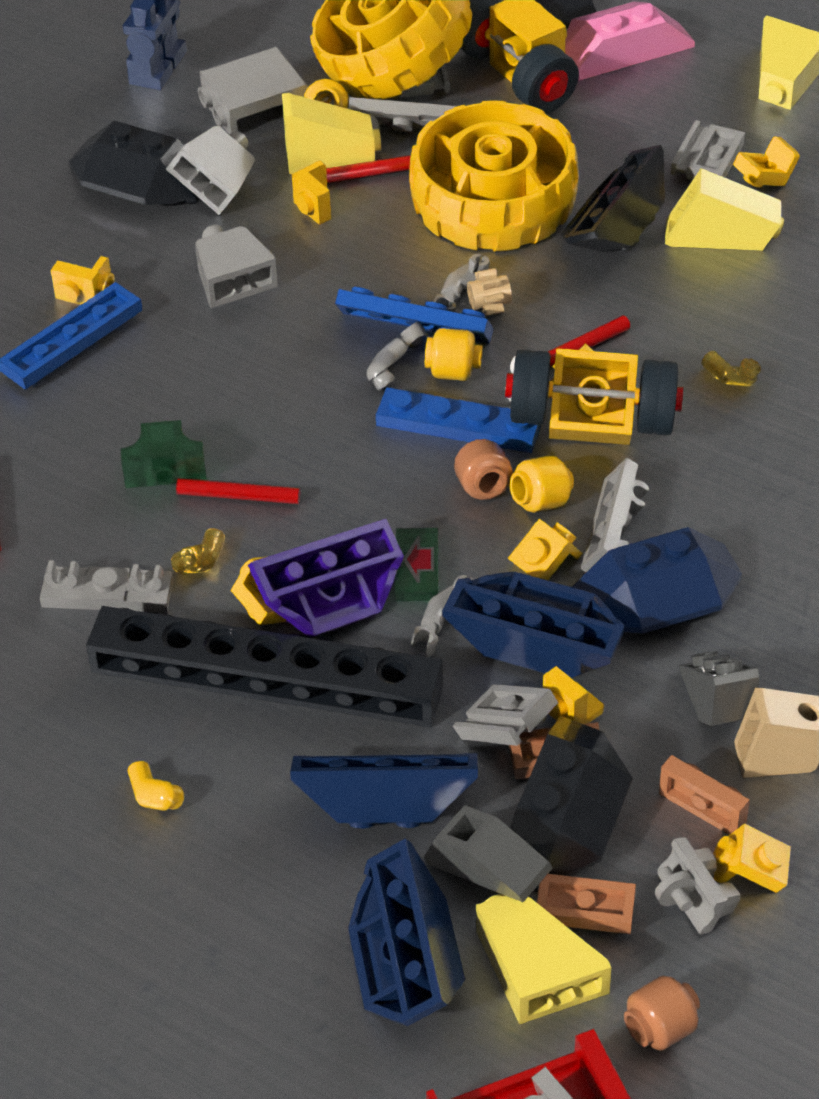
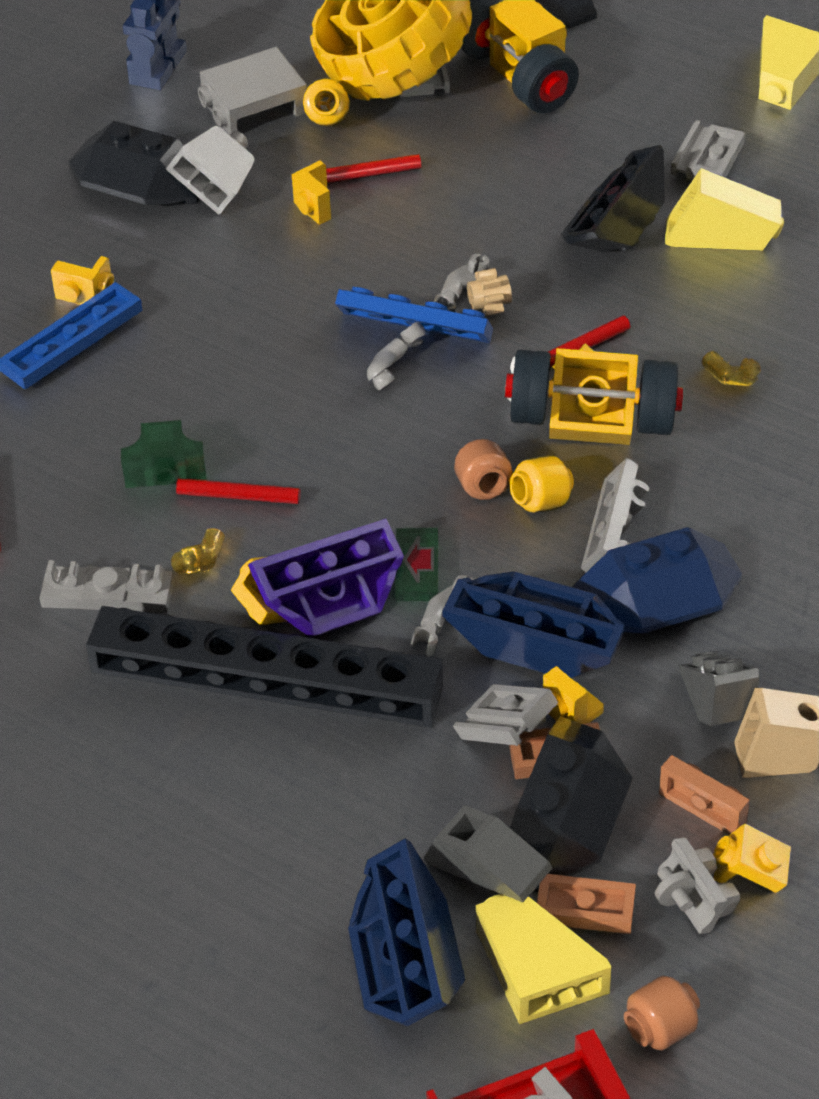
yellow arm [127,761,184,811] -> none
light grey torso [195,225,278,308] -> none
light yellow slope [282,93,381,174] -> none
dark blue wedge [290,753,478,829] -> none
light grey plate [348,97,456,132] -> none
blue plate [376,387,541,453] -> none
yellow wheel [409,100,579,252] -> none
yellow head [425,328,483,381] -> none
yellow bracket [508,519,583,581] -> none
bright pink wedge [565,2,695,81] -> none
yellow bracket [733,136,800,188] -> none

